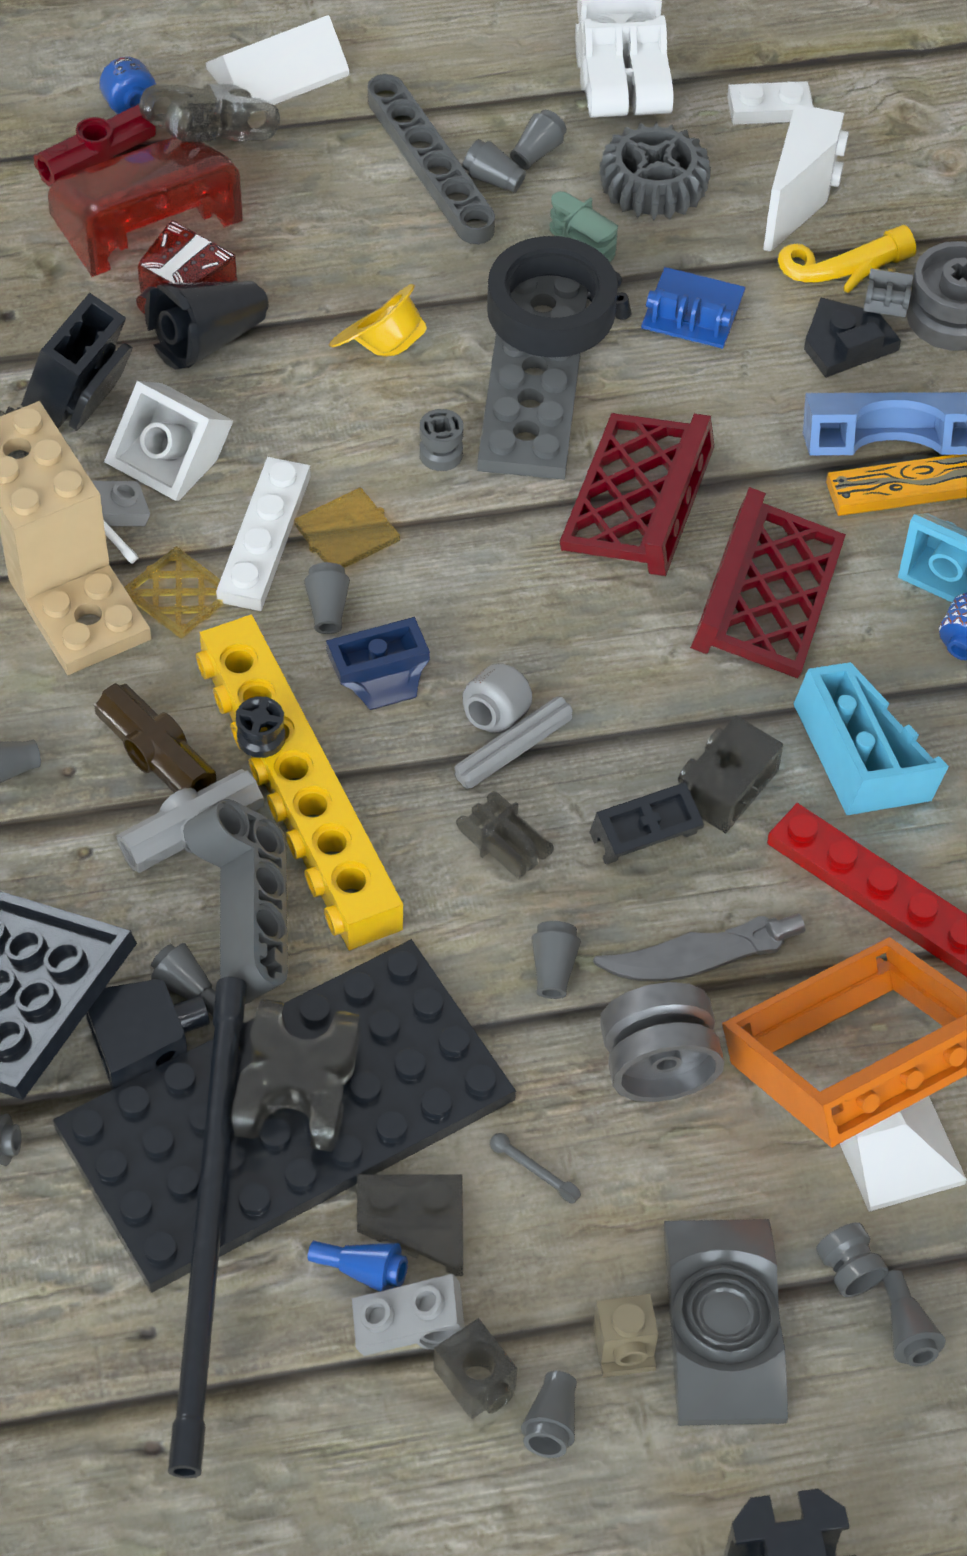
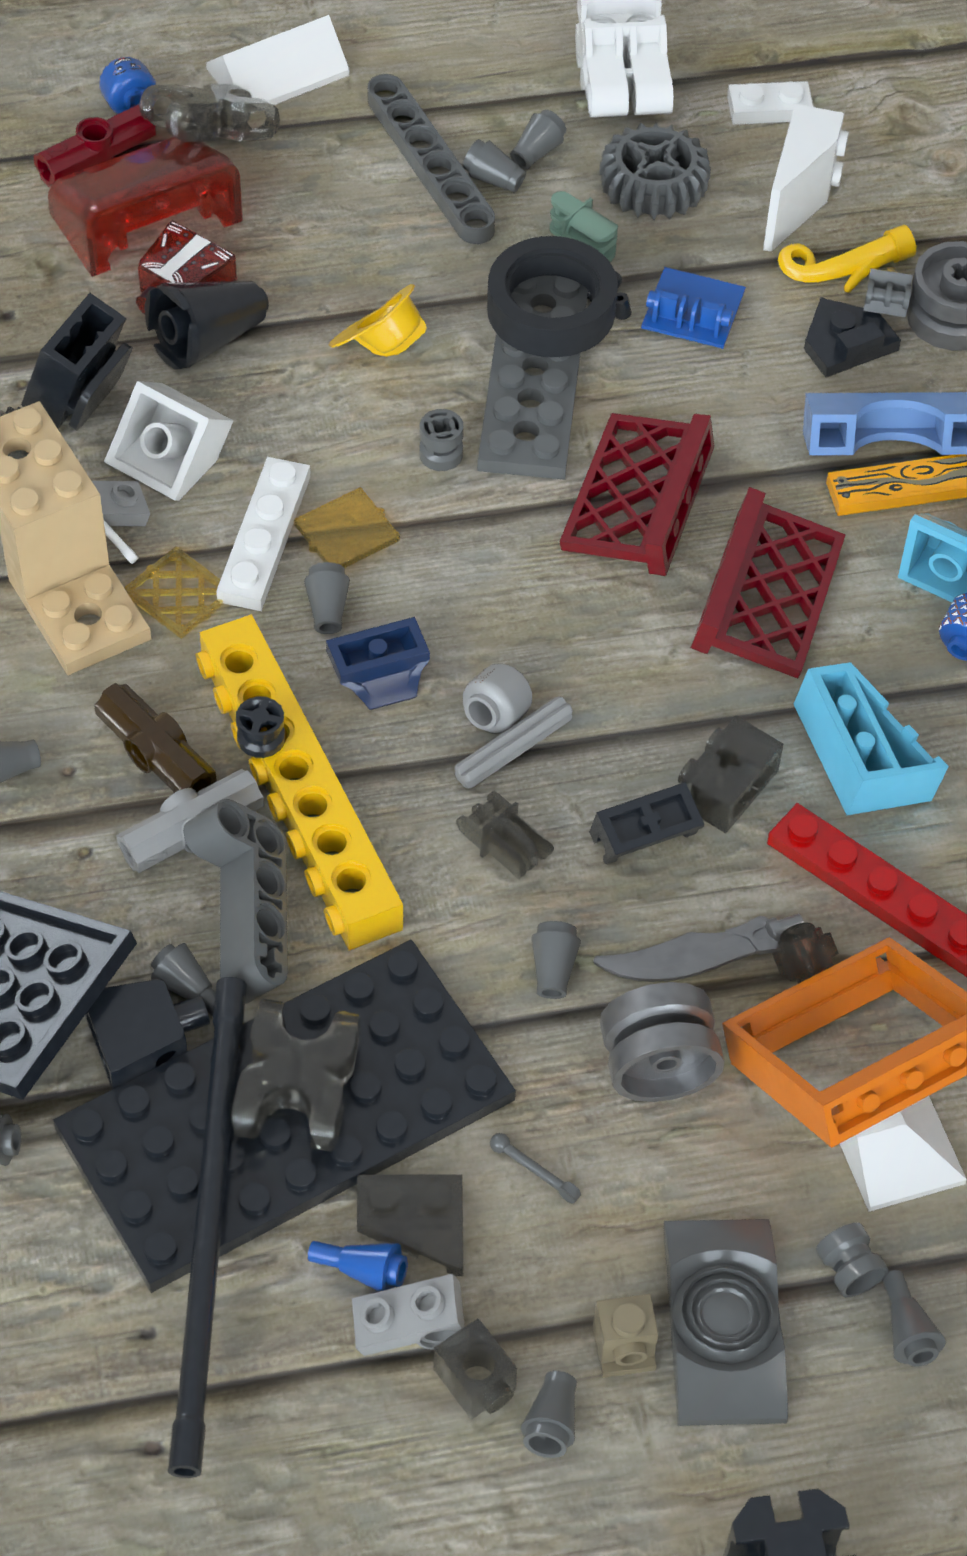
none -> clear smoke gear [772,922,839,984]

